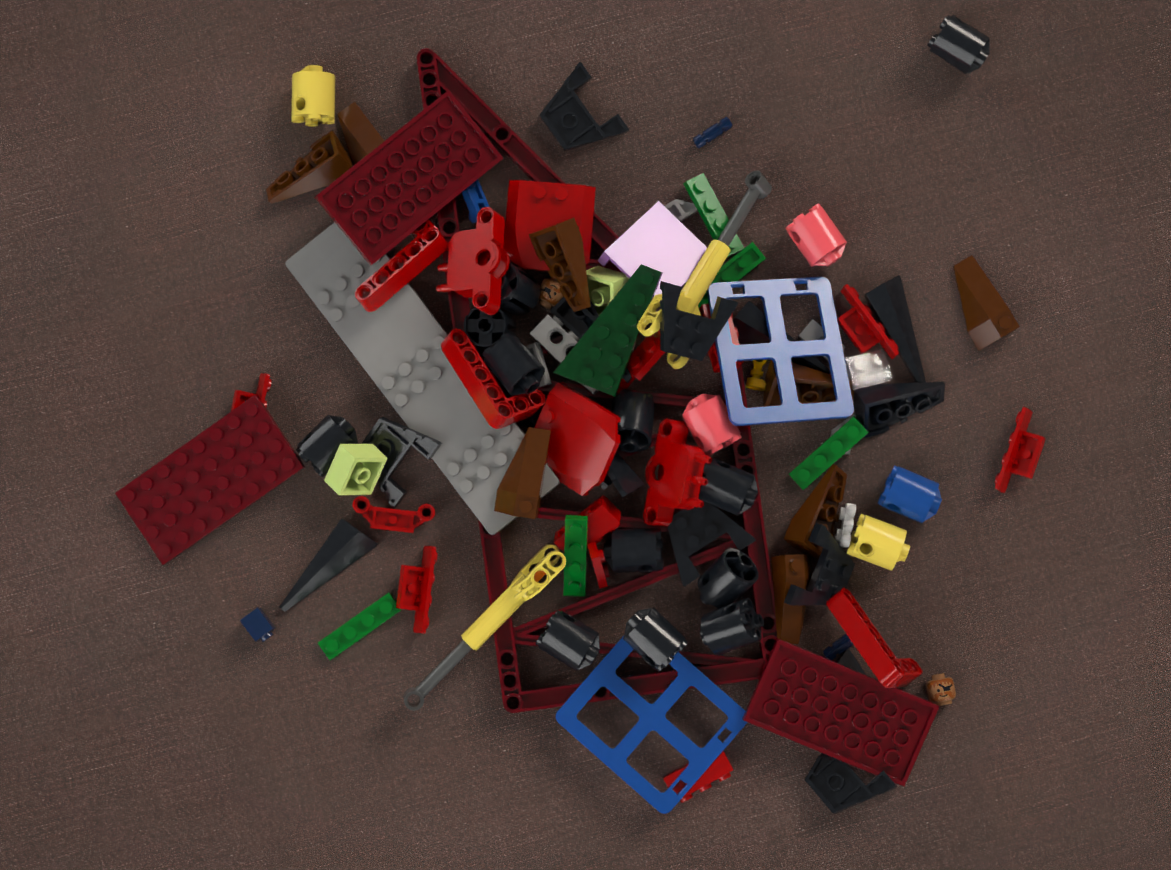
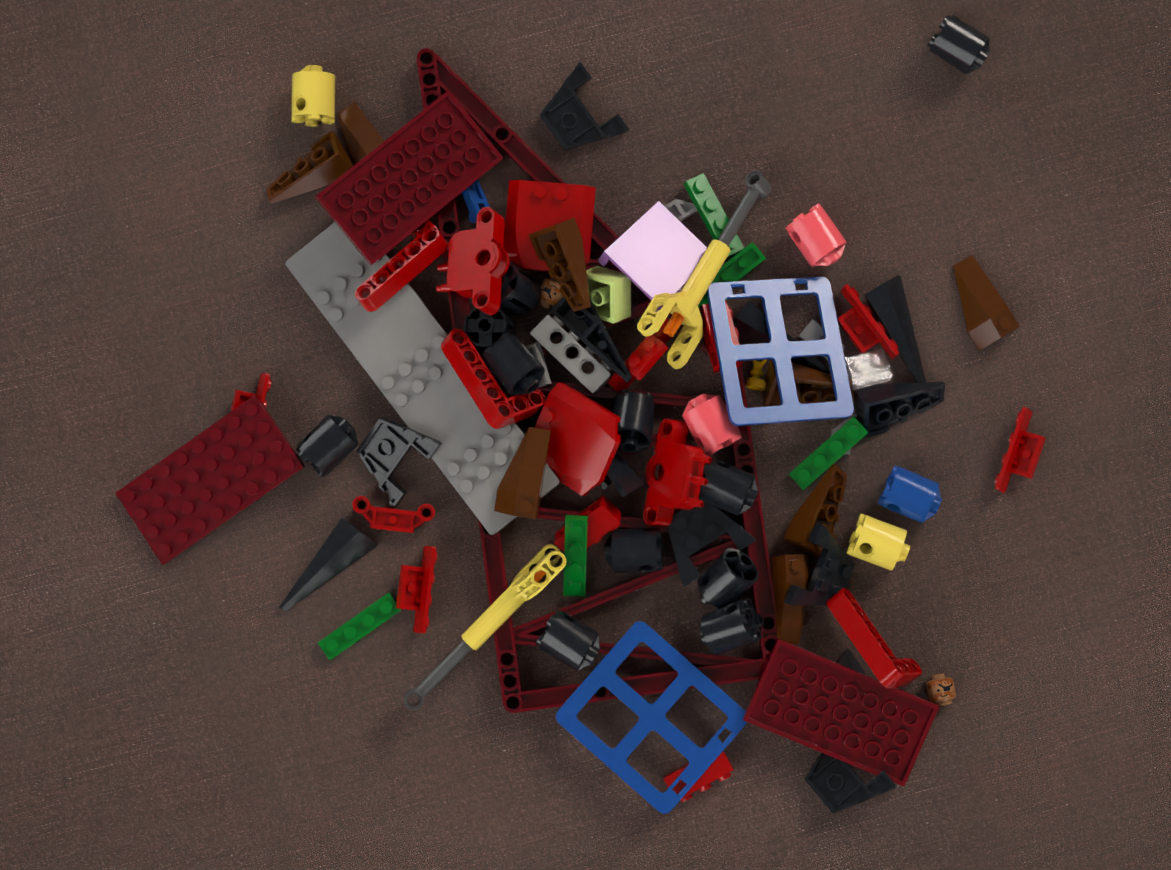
dark blue brick [240,607,276,642] -> none
yellowish green brick [324,444,388,495] -> none
dark green wing [553,264,663,396] -> none
red plate [587,542,610,589] -> none
black cylinder [623,607,688,672] -> none
black wing [660,281,738,361] -> none
dark blue axle [693,117,732,148] -> none
dark blue axle [823,634,853,660] -> none
white plate [835,503,856,548] -> none

